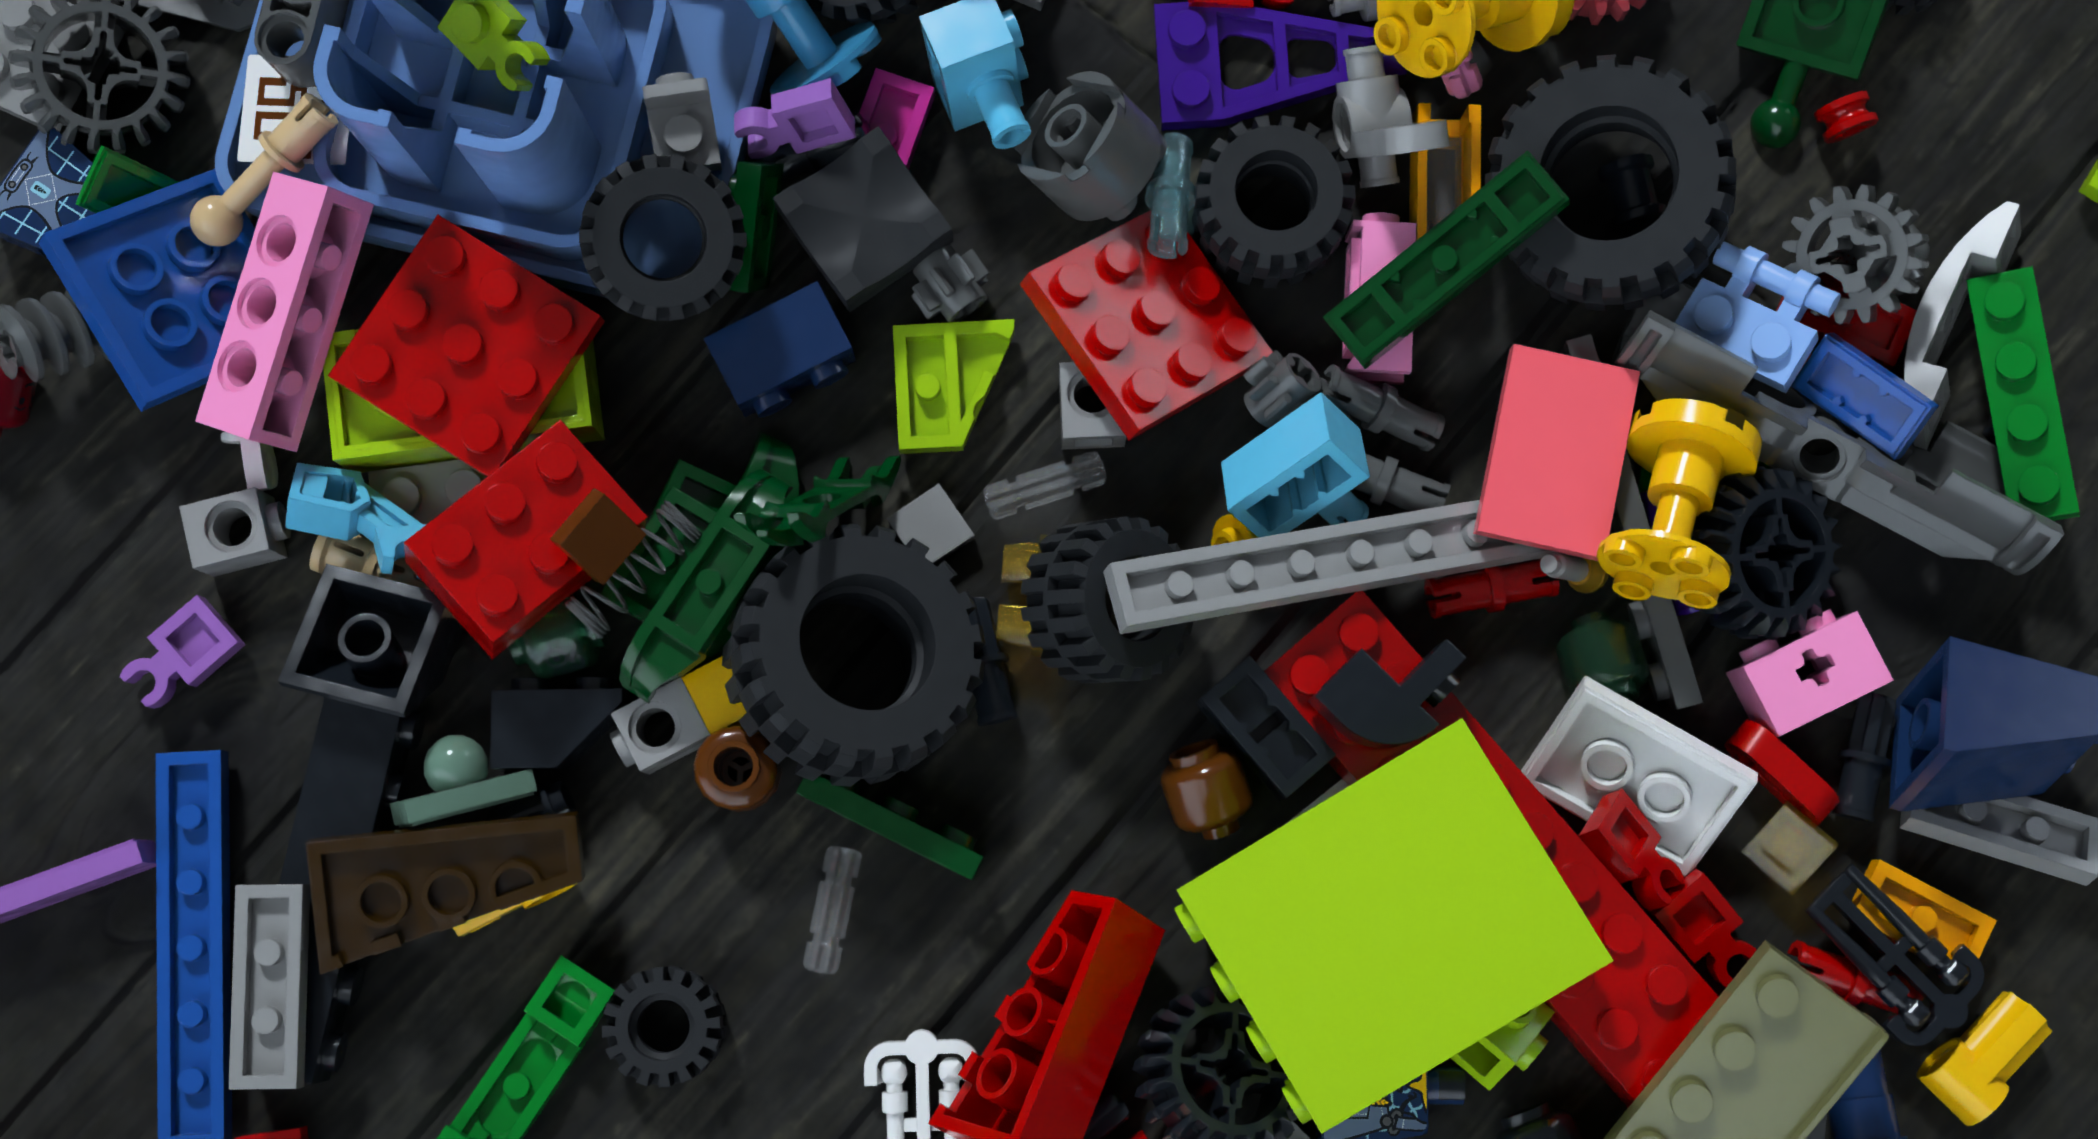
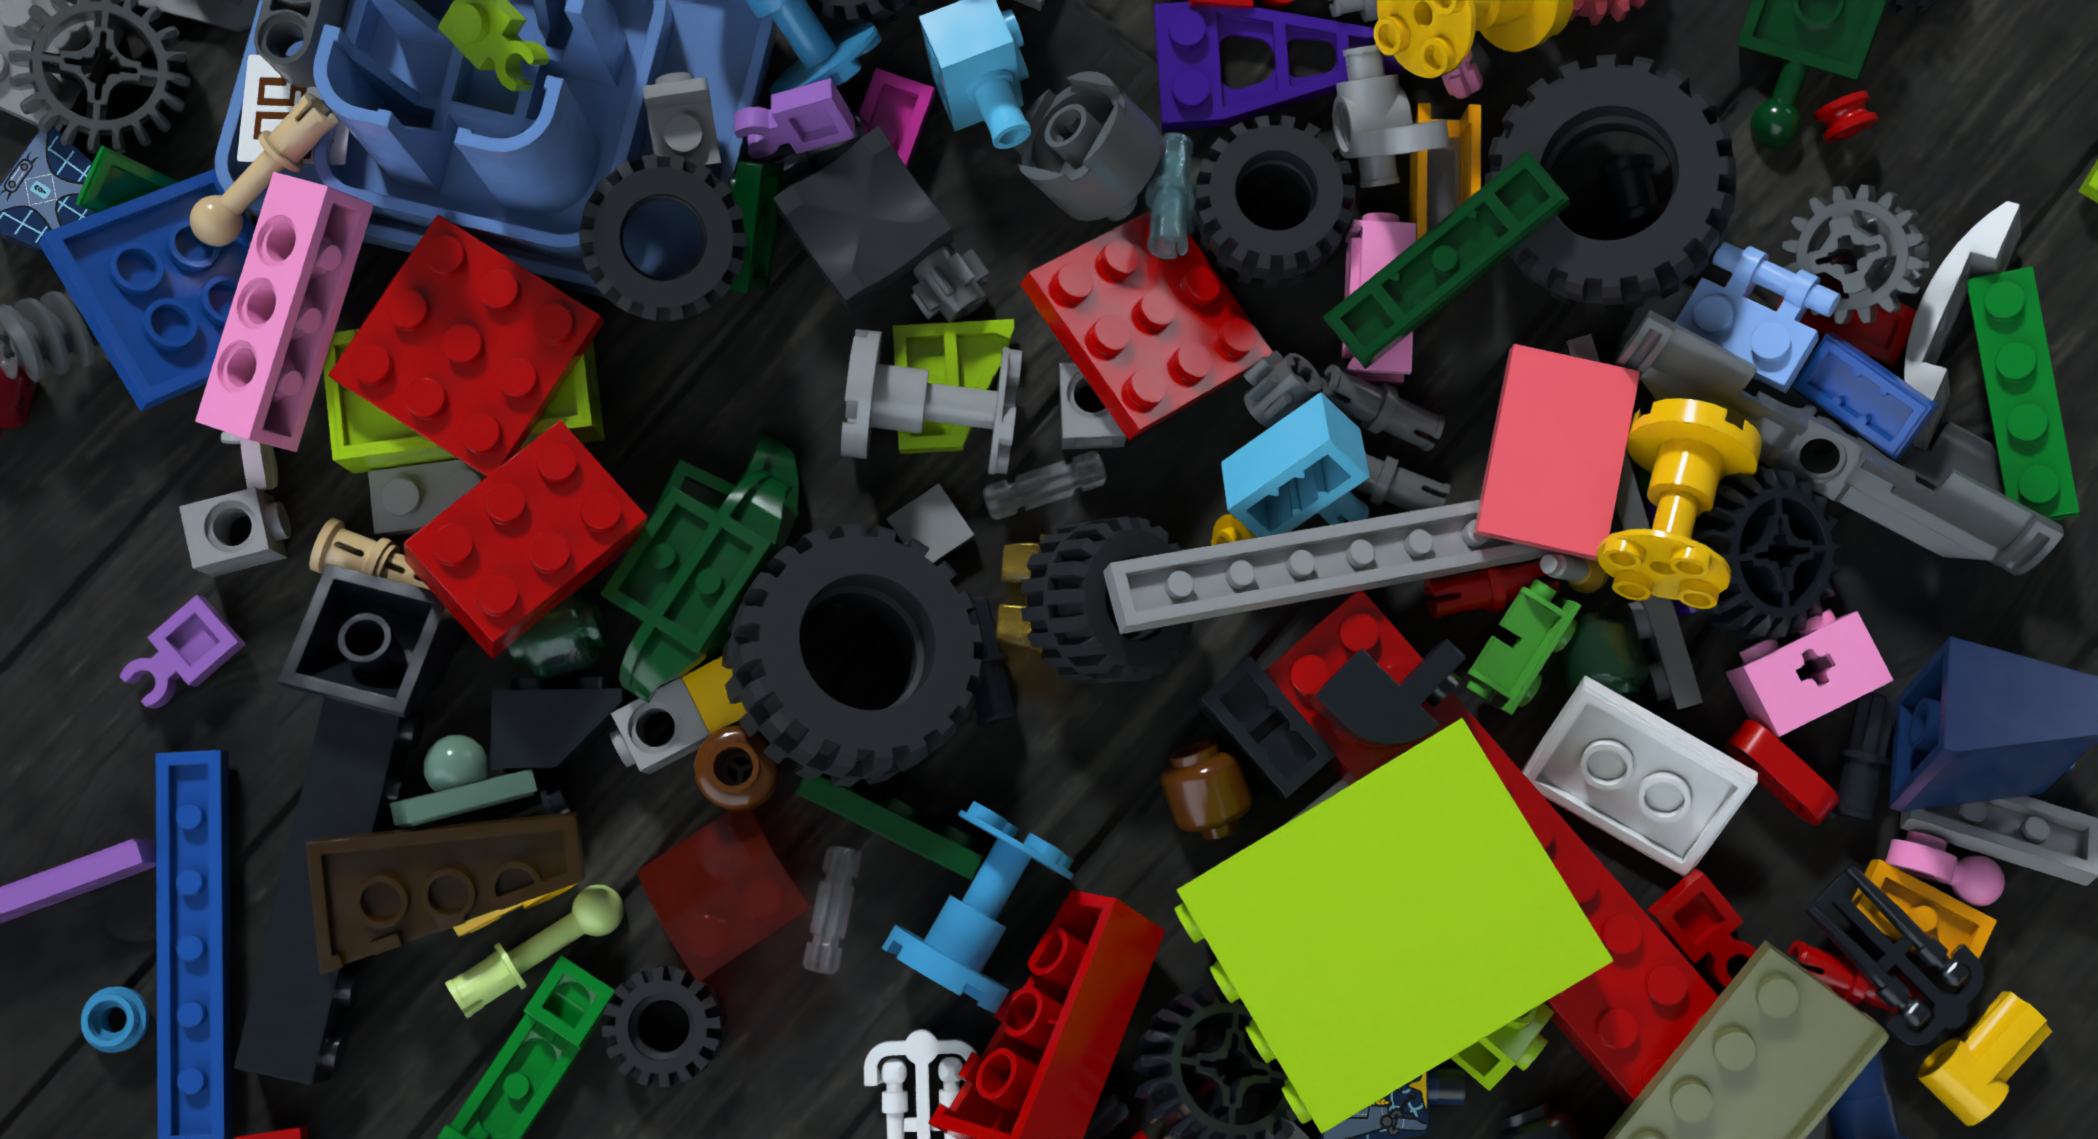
light grey plate [228,884,310,1090] -> none
medium azure piece [285,463,426,580] -> none
reddish brown tile [550,488,647,585] -> none
dark grey piece [565,501,702,638] -> none
dark blue brick [703,281,856,418] -> none
dark green piece [734,456,901,546] -> none
red plate [1579,788,1684,911] -> none
clear yellow plate [1742,801,1838,895] -> none
none -> dark azure plate [81,986,150,1053]
none -> yellowish green pin [445,885,624,1019]
none -> clear red slope [637,810,816,982]
none -> light grey piece [841,329,1022,475]
none -> dark azure piece [882,801,1074,1014]
none -> bright green hinge [1466,579,1582,715]
none -> bright pink plate [1886,831,2005,907]

